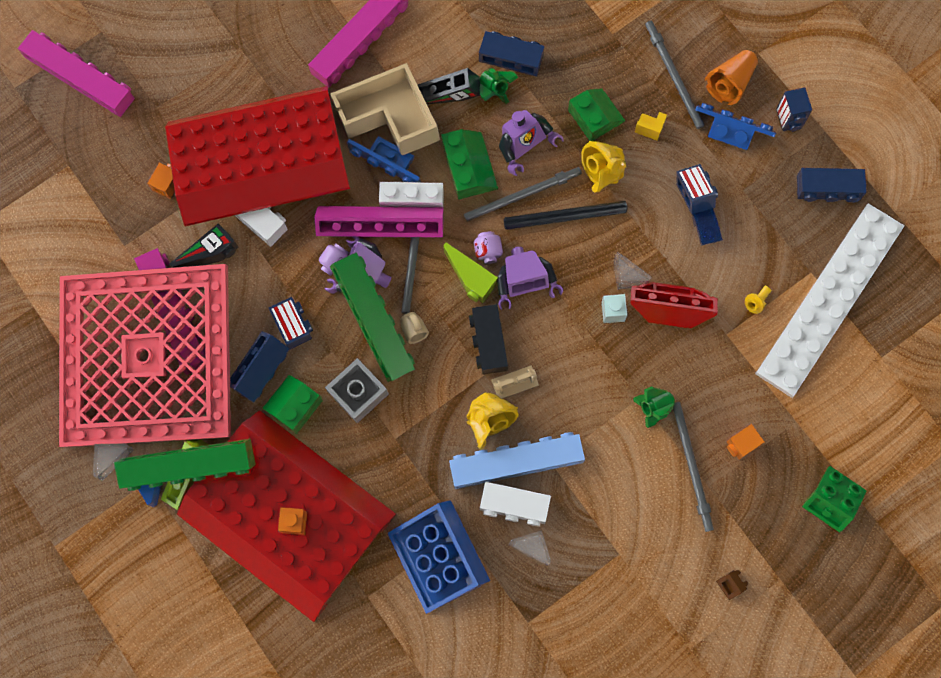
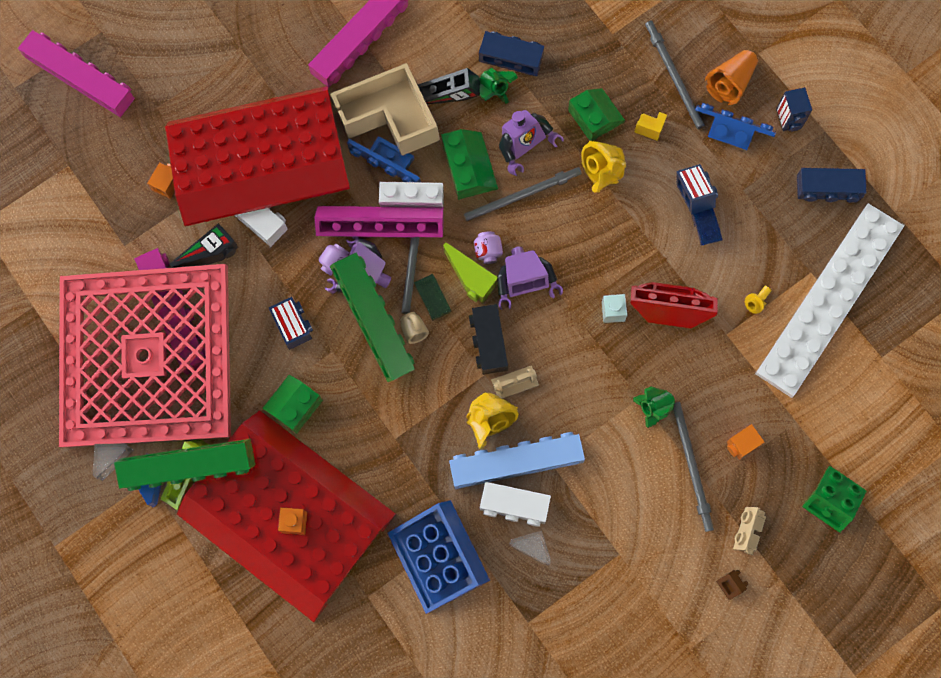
dark blue brick [230,331,290,402] -> none
light grey brick [325,358,389,423] -> none
black axle [503,201,628,230] -> none
clear slope [613,252,652,290] -> none
none -> clear green tile [414,274,451,321]
none -> tan hinge [733,507,766,555]

